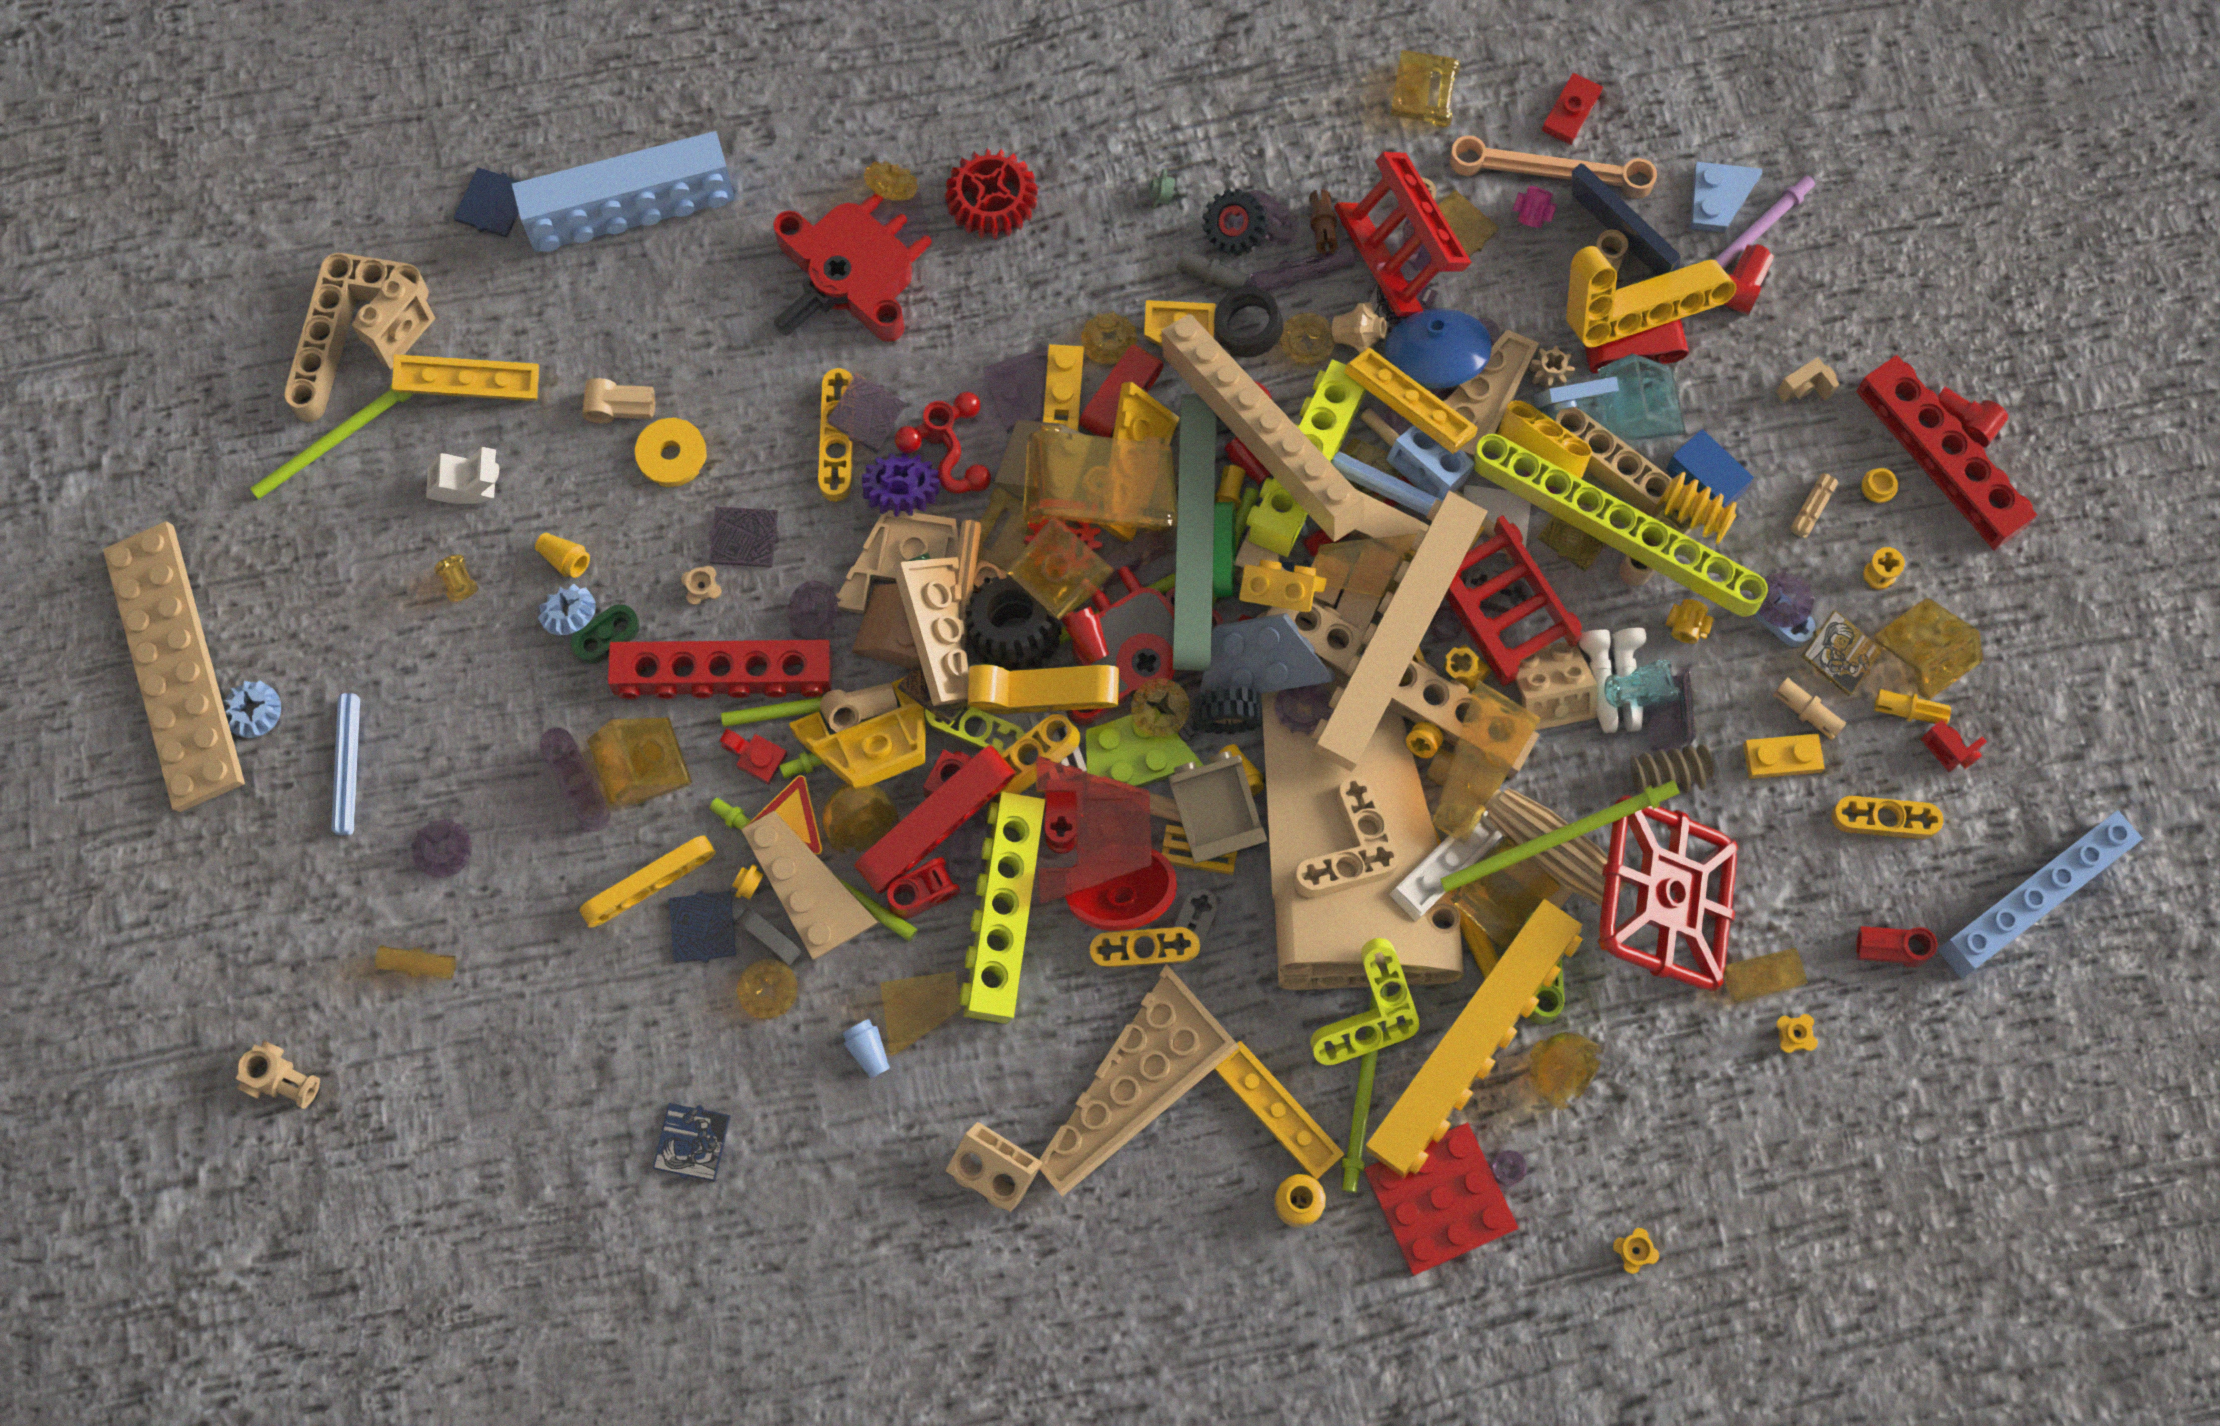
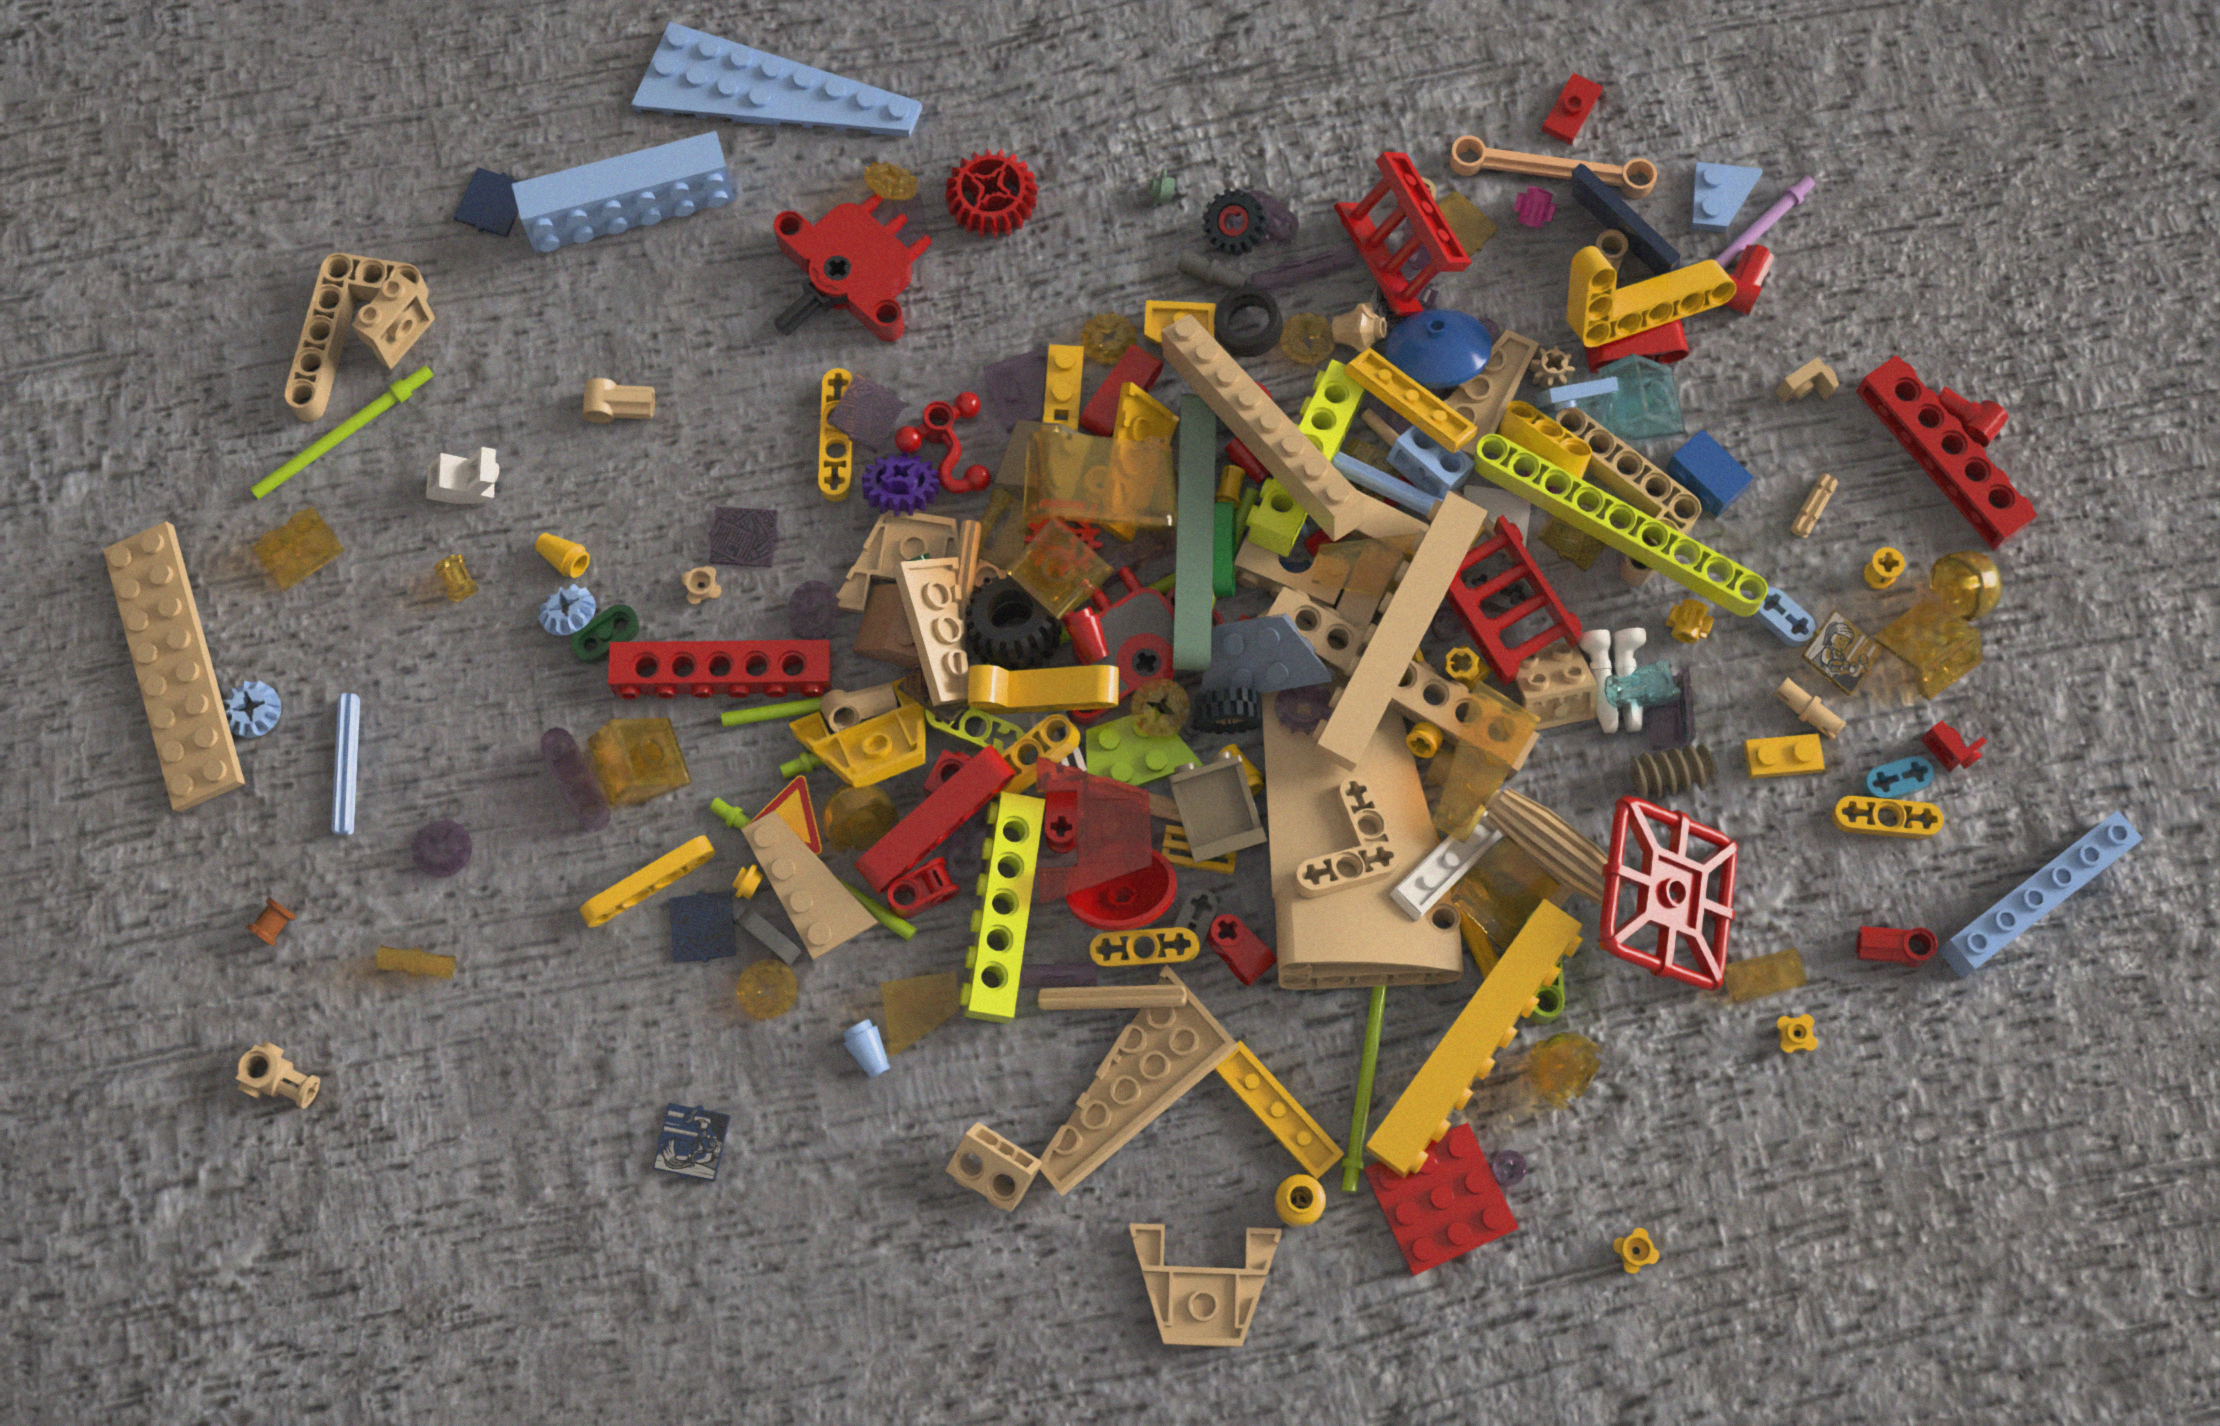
yellow plate [392,354,539,401] -> none
yellow tile [635,417,707,487] -> none
red plate [719,728,788,785] -> none
yellow bracket [1239,559,1327,612] -> none
reddish brown pin [1309,189,1338,254] -> none
neon yellow beam [1310,938,1420,1065] -> none
clear yellow plate [1390,50,1460,127] -> none
lime bar [1440,780,1680,893] -> none
yellow piece [1655,472,1737,545] -> none
clear purple gear [1755,571,1815,628] -> none
yellow plate [1861,468,1898,503] -> none
yellow axle [1874,689,1951,724] -> none
none -> dark orange bush [246,897,297,947]
none -> clear yellow bracket [252,507,345,591]
none -> light blue wing [631,22,922,137]
none -> pin [1021,960,1097,988]
none -> tan axle [1038,985,1187,1010]
none -> tan wing [1130,1223,1281,1348]
none -> red piece [1207,914,1277,987]
none -> dark azure beam [1862,756,1934,800]
none -> clear yellow cylinder [1929,550,2003,624]

